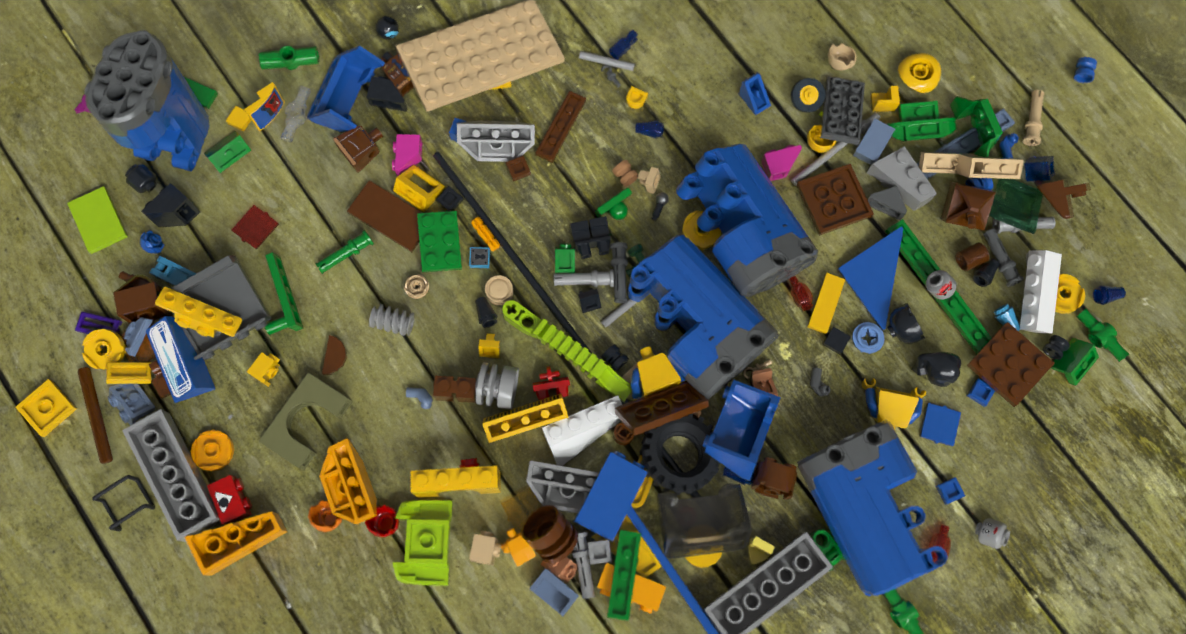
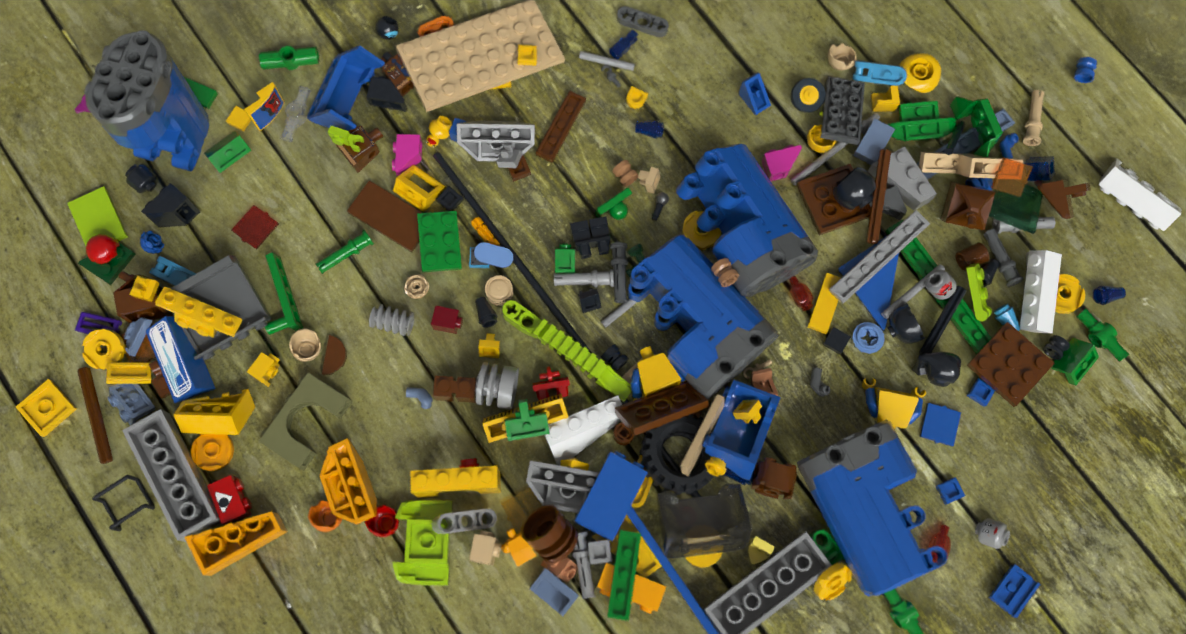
none -> dark green wing [78,243,136,285]
none -> red hair [86,234,120,264]
none -> yellow tile [130,275,160,302]
none -> yellow wedge [173,389,255,435]
none -> tan hair [289,328,321,362]
none -> lime plate [328,125,364,152]
none -> orange plate [418,16,454,38]
none -> yellow animal [426,116,452,147]
none -> dark red brick [431,305,463,334]
none -> light grey beam [432,509,497,534]
none -> medium blue tile [474,242,513,268]
none -> light grey tile [497,144,522,168]
none -> green hinge [504,399,550,441]
none -> yellow tile [518,45,537,66]
none -> yellow tile [560,457,589,471]
none -> dark grey beam [617,6,669,37]
none -> tan tile [681,394,724,476]
none -> yellow plate [705,457,726,476]
none -> medium nougat wheel [711,258,739,287]
none -> yellow tile [733,400,762,424]
none -> yellow tile [814,563,852,601]
none -> light grey tile [829,210,930,304]
none -> black wheel [832,167,876,210]
none -> dark azure plate [852,60,907,86]
none -> reddish brown axle [866,149,891,244]
none -> light grey bar [881,264,945,319]
none -> black axle [919,286,966,354]
none -> black bar [945,121,966,155]
none -> lime plate [966,263,992,321]
none -> blue plate [988,564,1041,618]
none -> clear orange piece [991,157,1033,197]
none -> white wedge [1099,159,1181,231]

